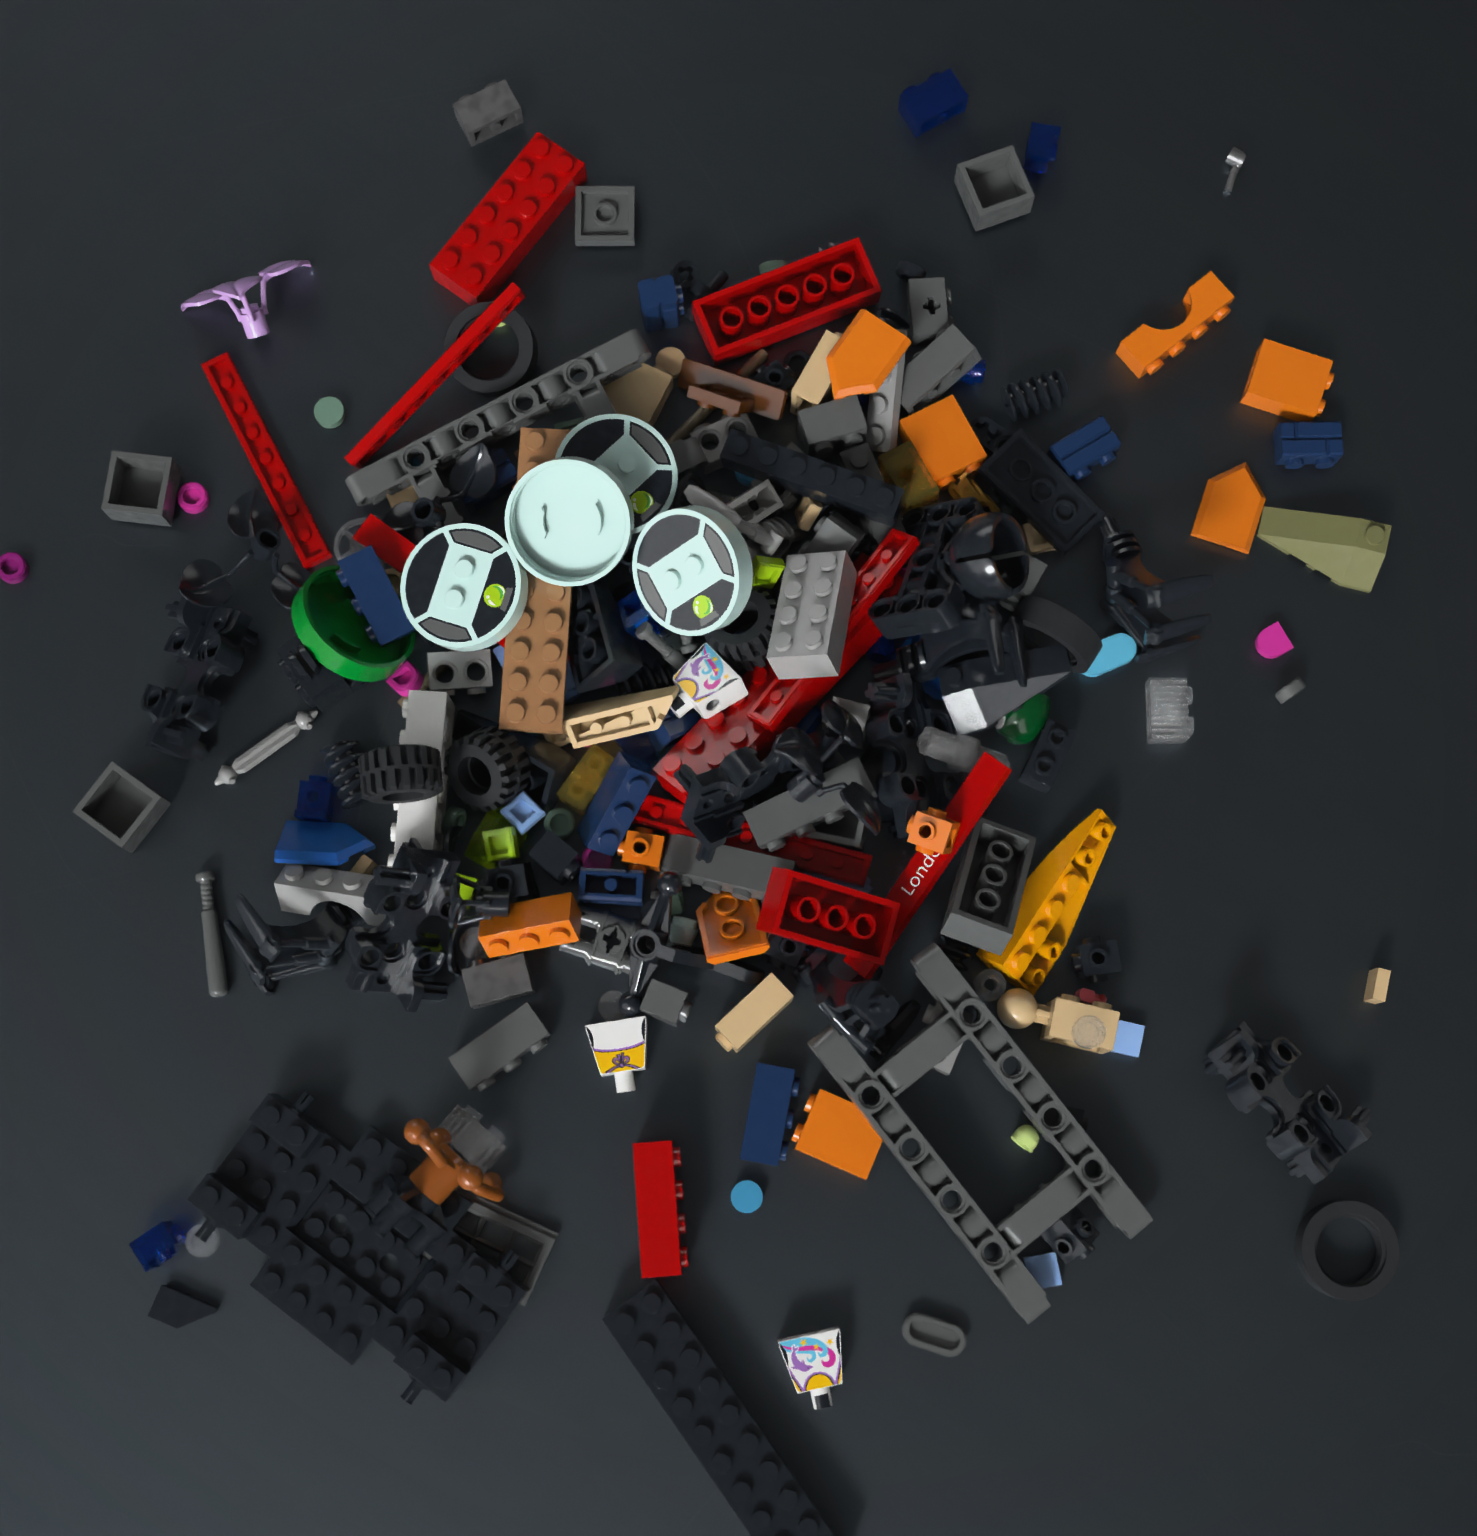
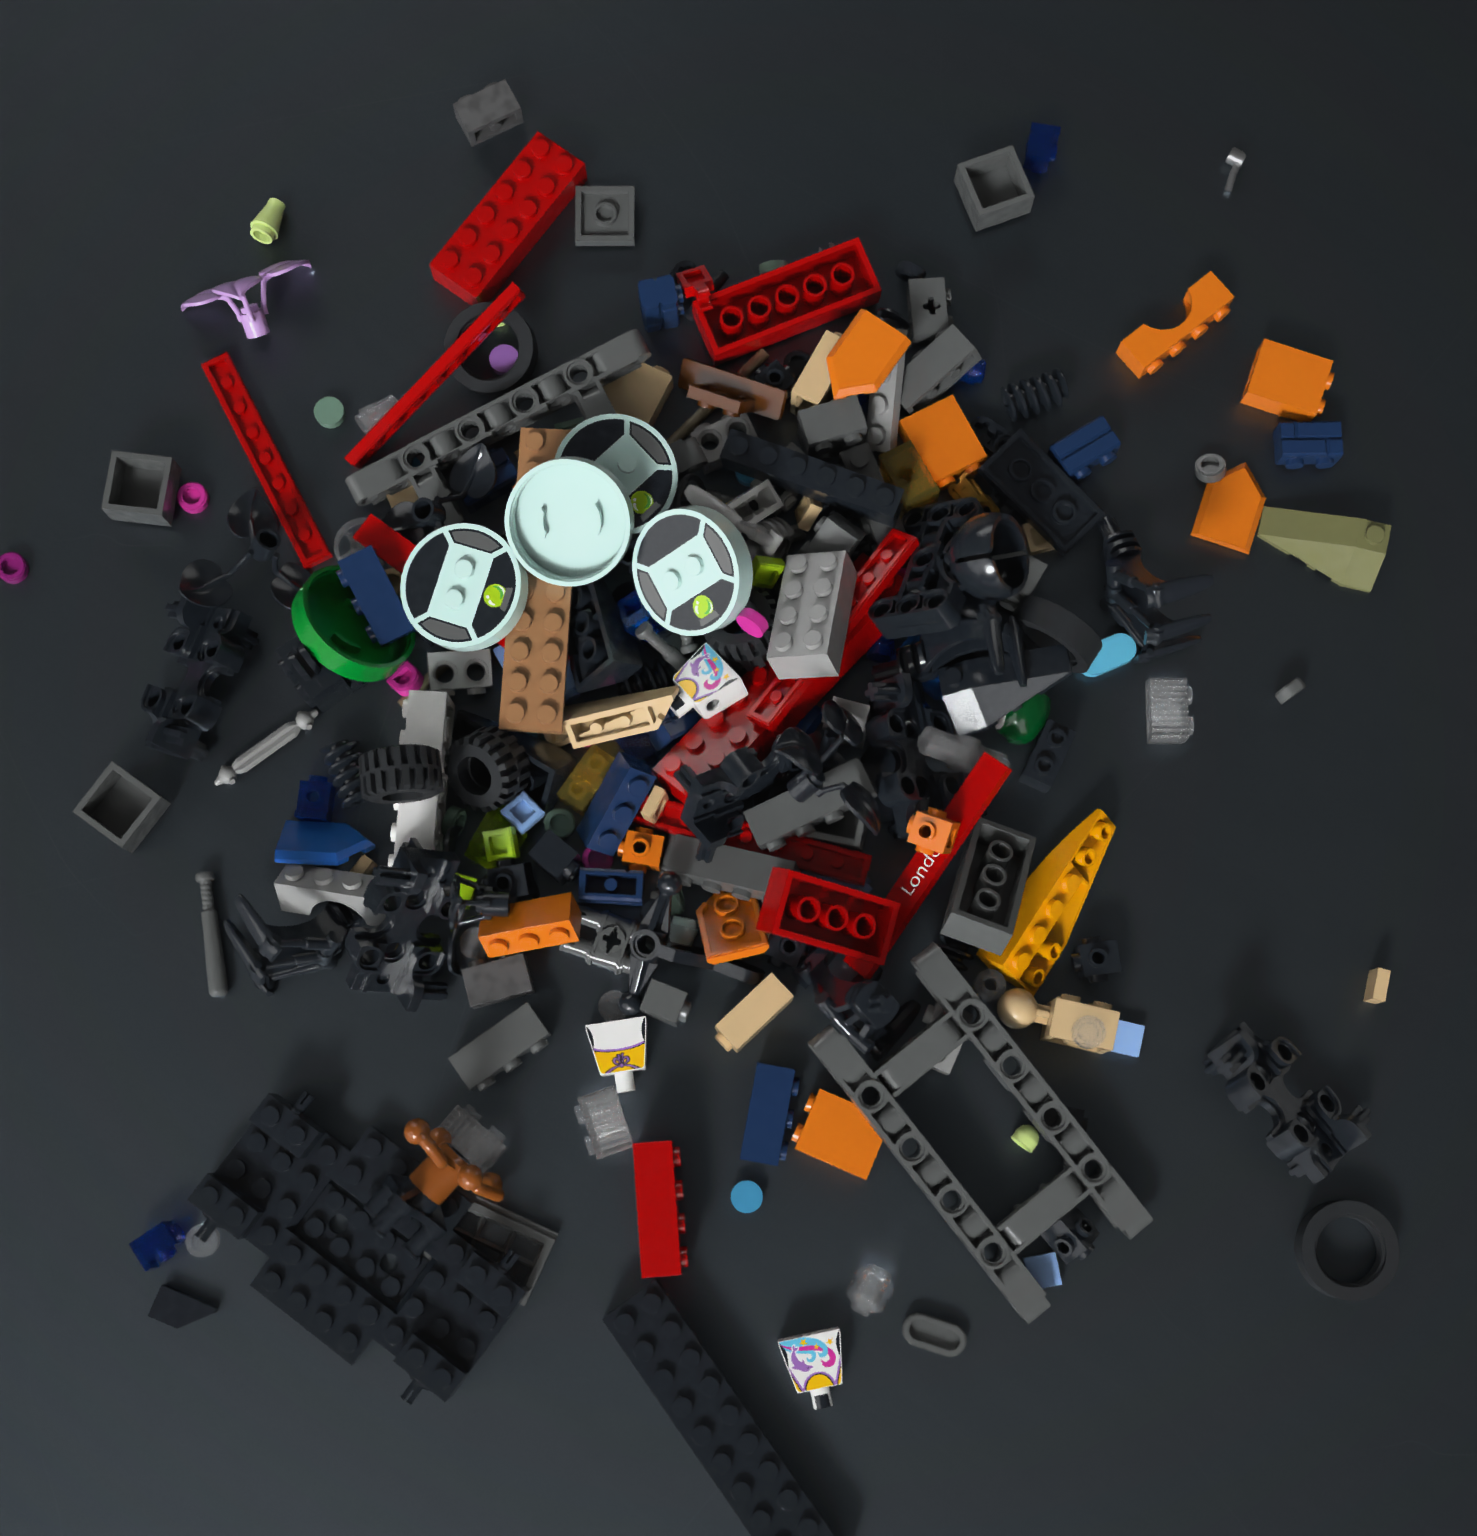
tan tile [656,347,685,379] -> none
clear blue brick [898,69,968,137] -> none
coral tile [1075,988,1107,1005] -> none
dark pink tile [1255,622,1294,659] -> none
none -> yellowish green cone [250,198,285,244]
none -> clear cone [355,394,398,434]
none -> medium lavender tile [489,344,518,376]
none -> clear brick [574,1085,634,1160]
none -> tan tile [640,785,669,824]
none -> red plate [676,265,715,312]
none -> dark pink tile [736,608,769,638]
none -> clear head [846,1264,894,1316]
none -> dark grey tile [1195,454,1226,483]

